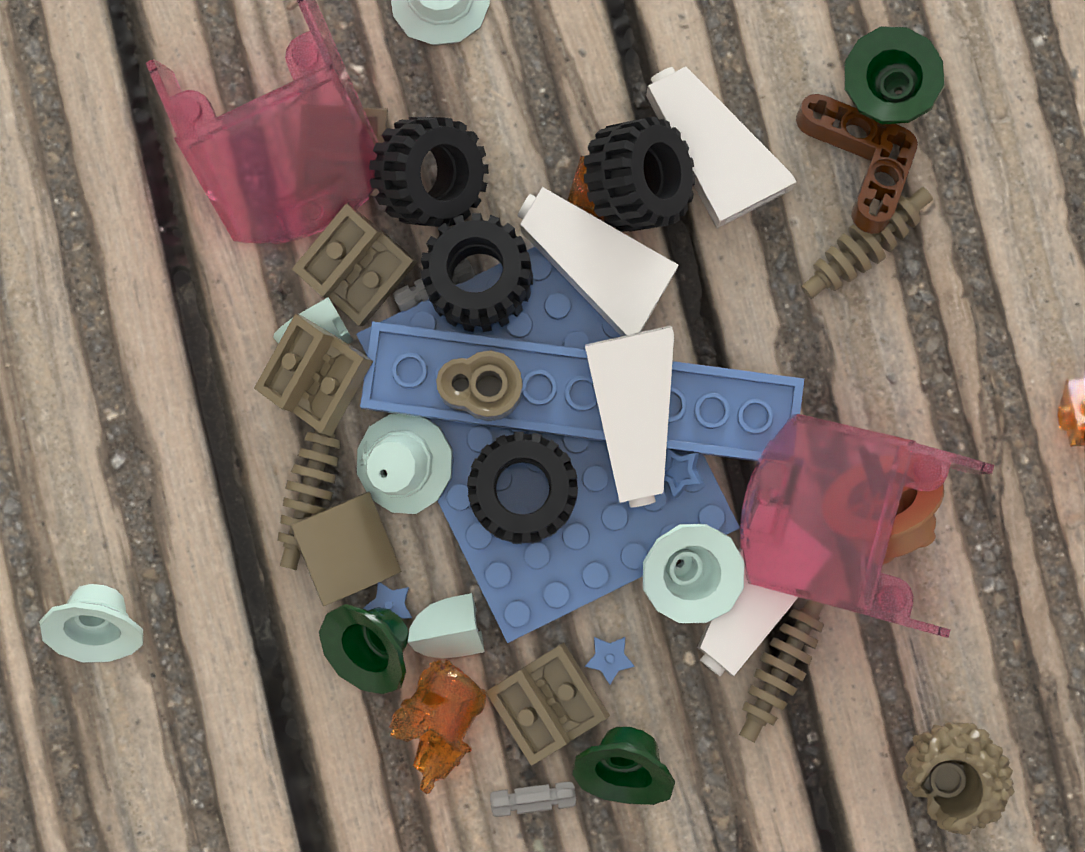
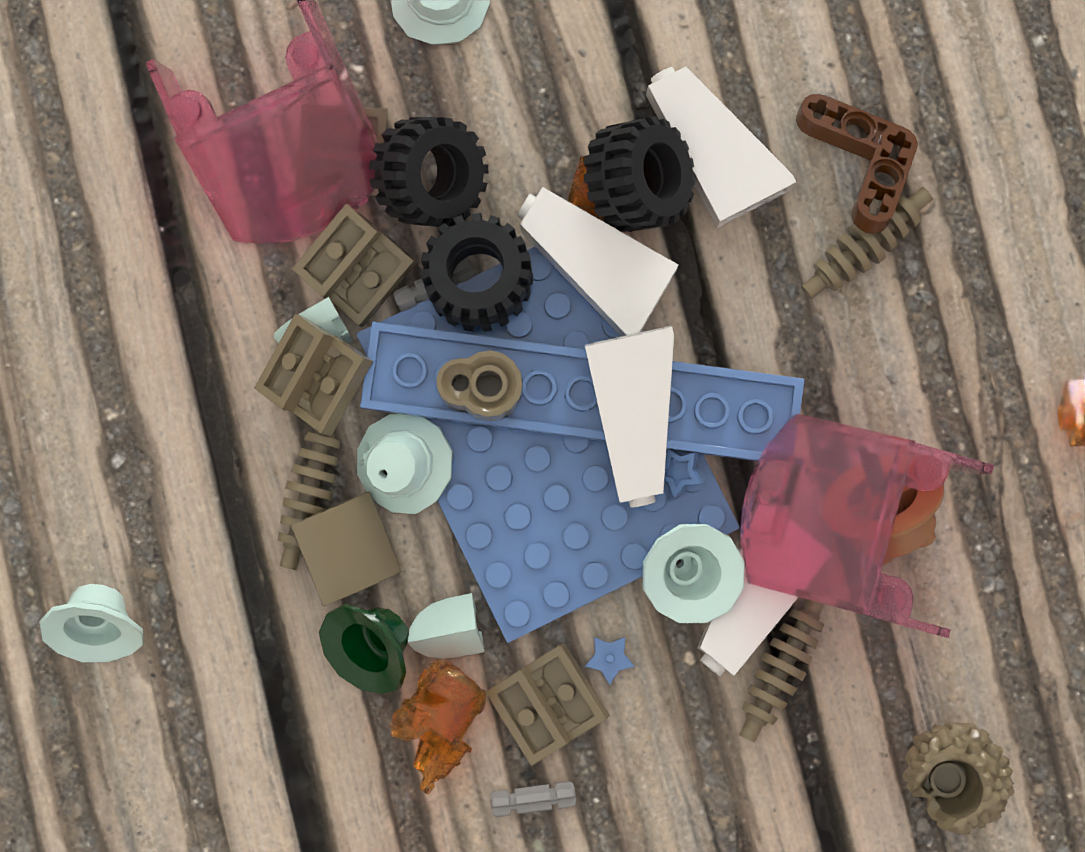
medium blue piece [363,582,412,619] -> none
black tyre [467,431,578,544] -> none
dark green hat [572,727,675,805] -> none
dark green hat [844,26,945,125] -> none

